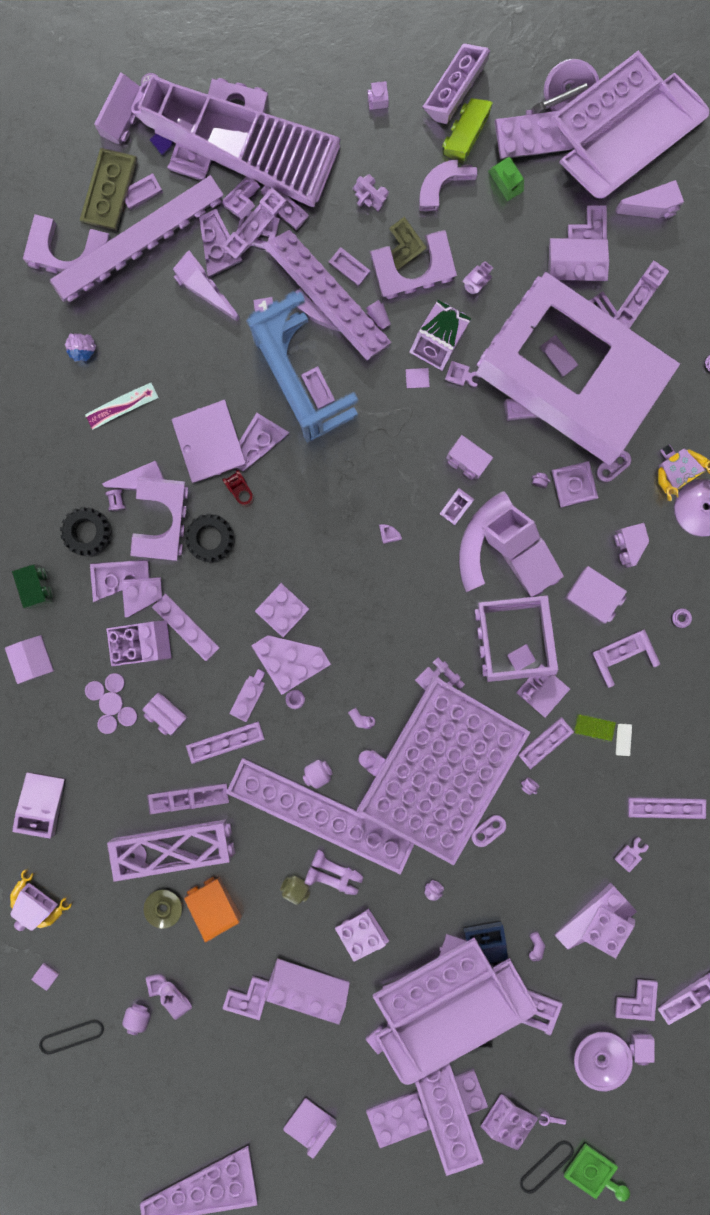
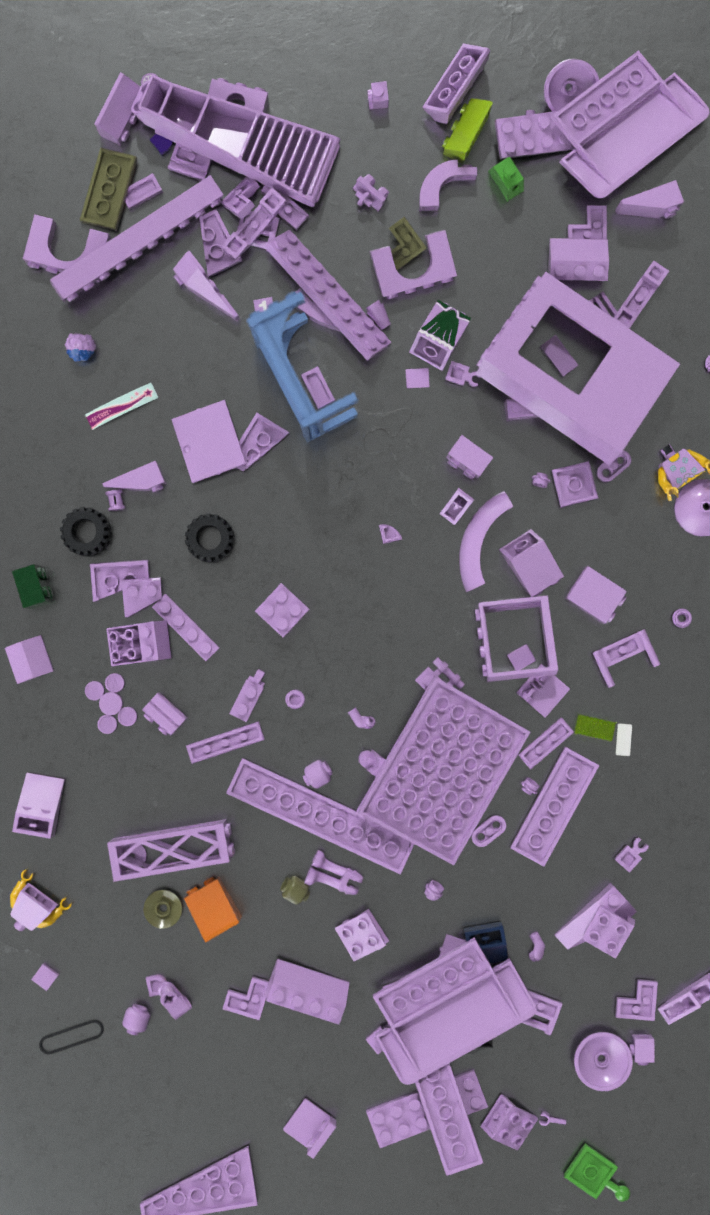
lavender arch [130,477,188,561] -> none
lavender slope [147,784,229,814] -> none
dark red piece [222,469,254,507] -> none
lavender brick [251,635,331,695] -> none
lavender tile [329,247,370,287] -> none
lavender hips [462,261,493,294] -> none
lavender piece [482,505,540,560] -> none
black piece [520,1141,574,1194] -> none
flat silver piece [532,83,588,114] -> none
lavender slope [614,523,649,568] -> none
lavender tile [628,798,706,819] -> none
none -> lavender plate [510,747,599,867]

